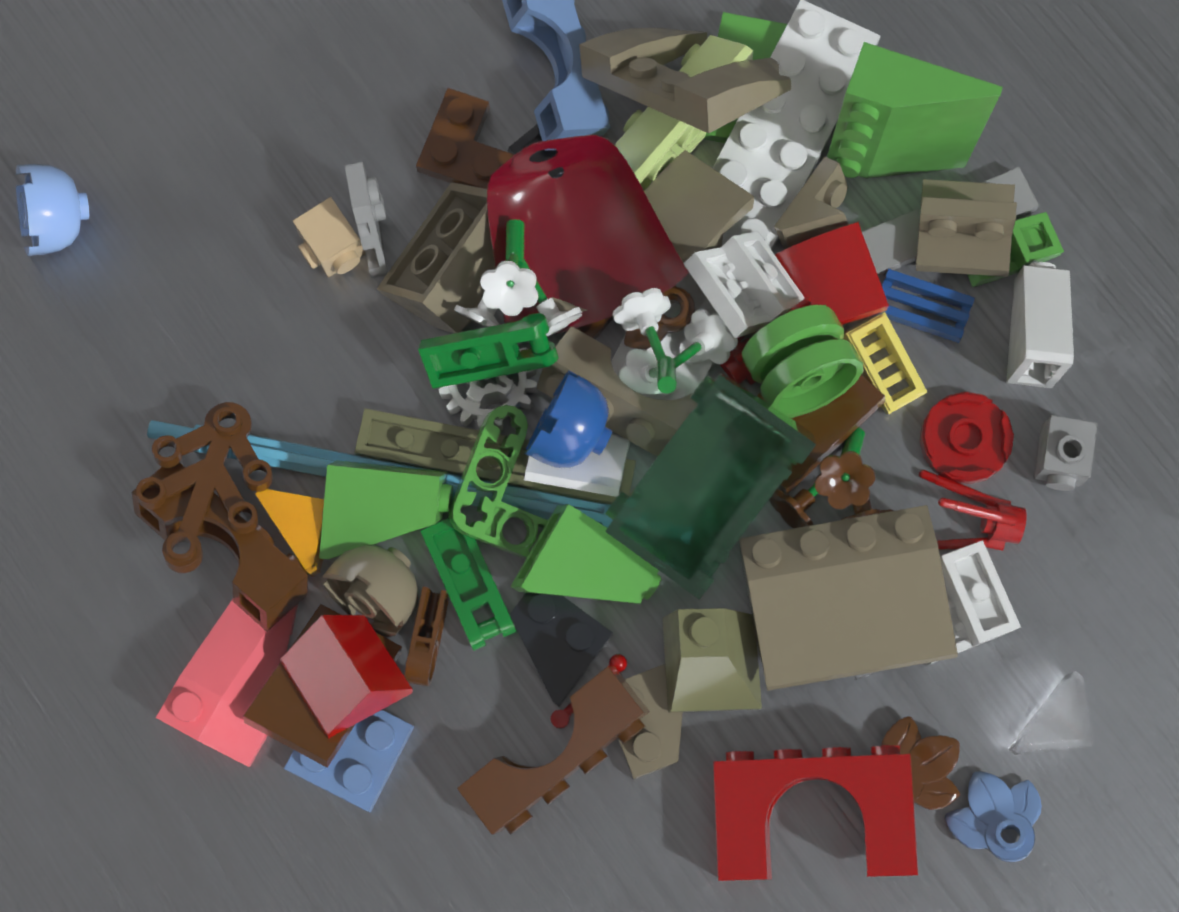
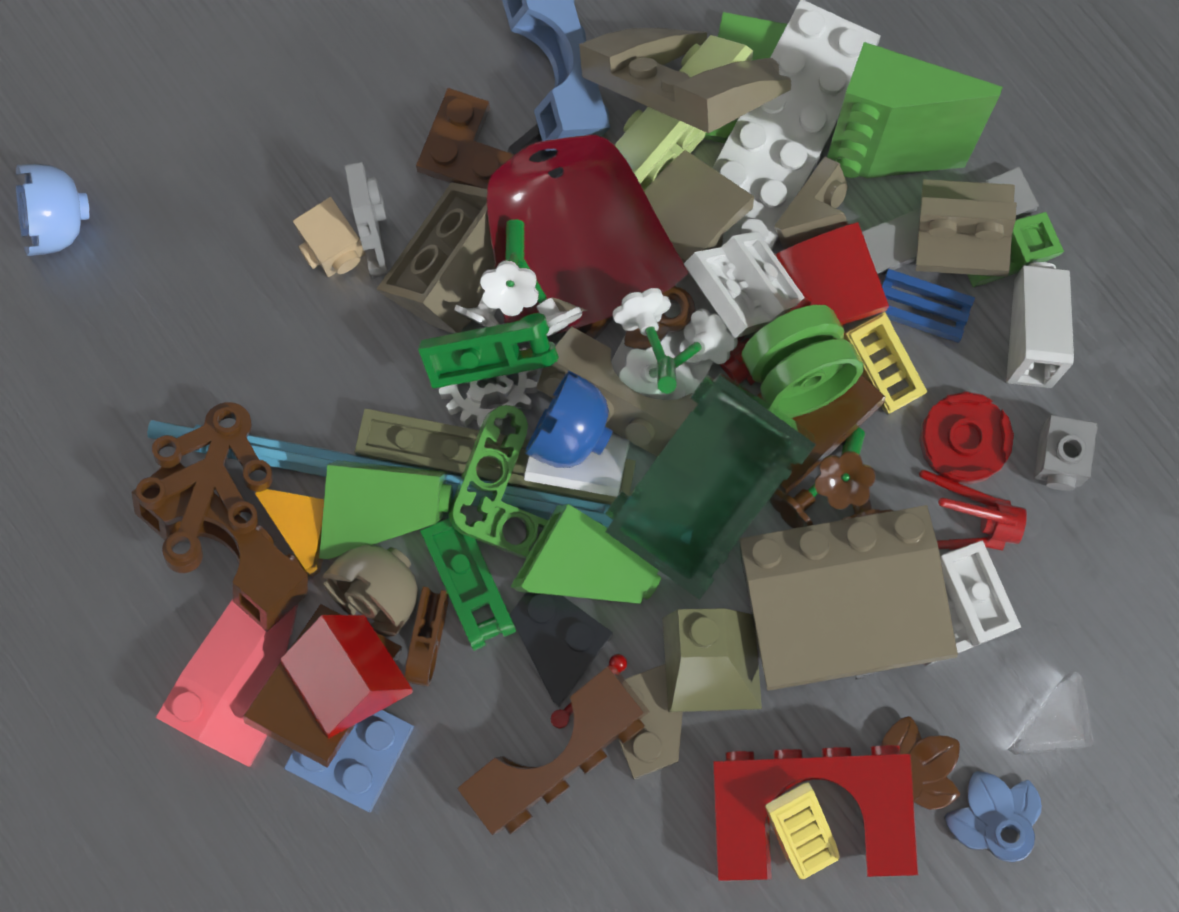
none -> light yellow slope [765,782,840,879]

